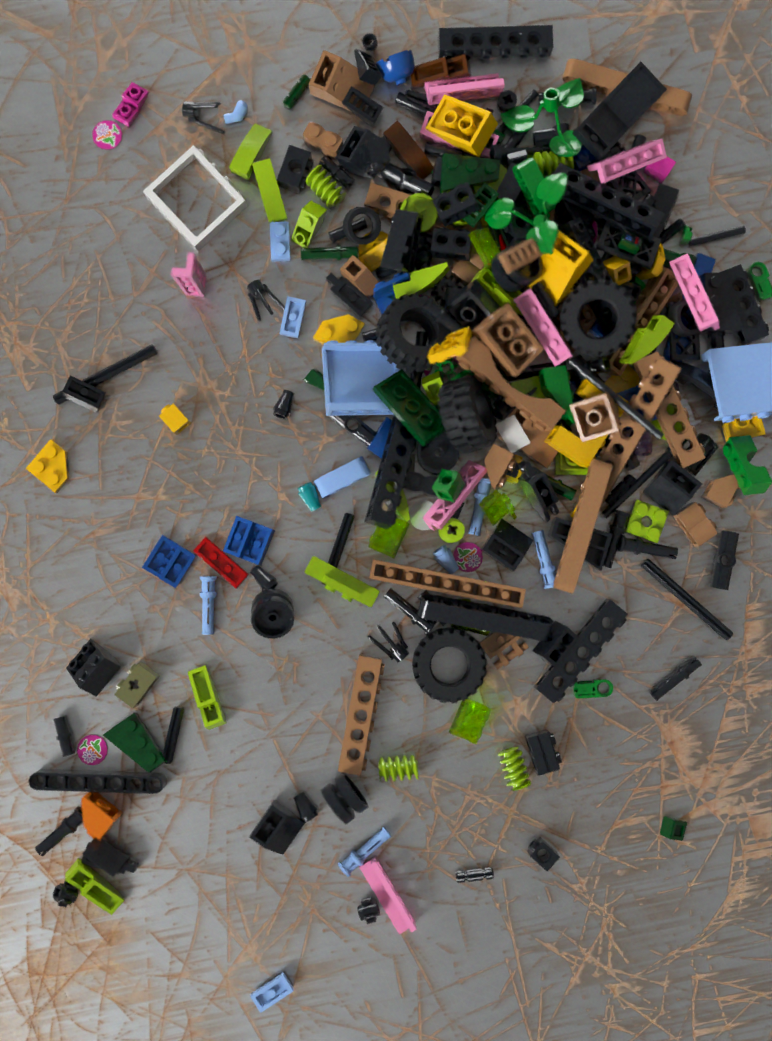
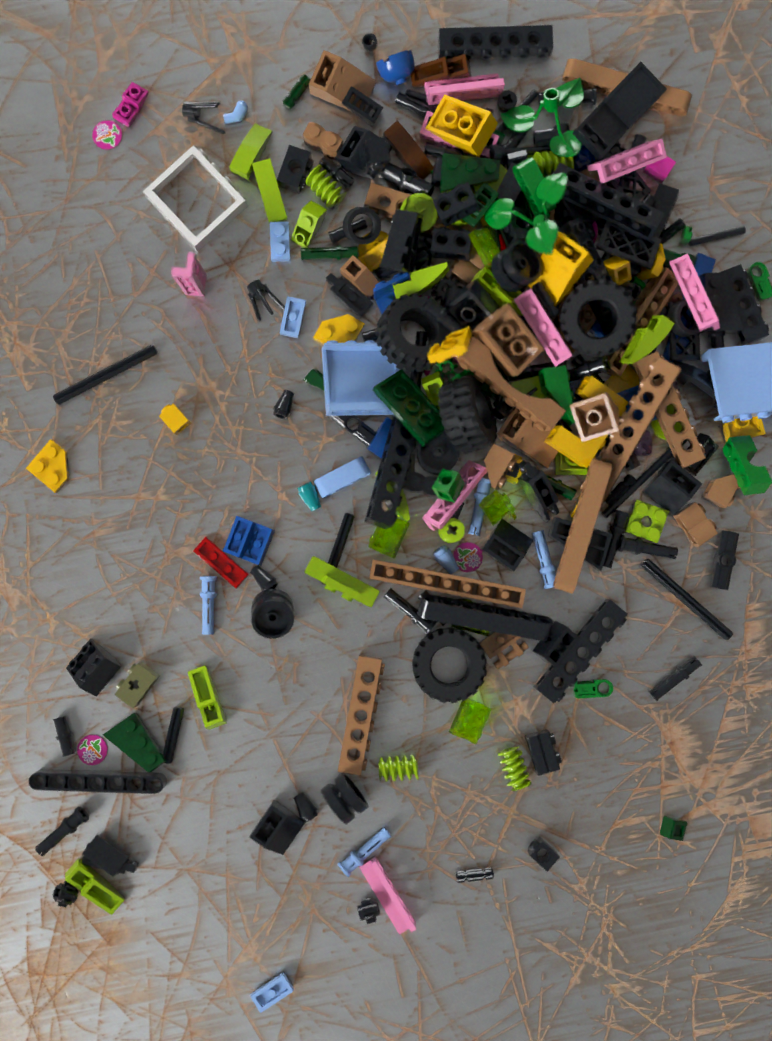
black slope [61,375,106,412] -> none
orange slope [81,792,124,840] -> none
blue slope [142,535,196,588] -> none
black slope [354,49,382,86] -> none
black plant [367,622,409,663] -> none
white sticker [409,500,433,530] -> none
white sticker [495,415,530,453] -> none
medium nougat slope [498,238,541,274] -> none
black bar [568,357,664,440] -> none
dark green slope [618,230,643,255] -> none

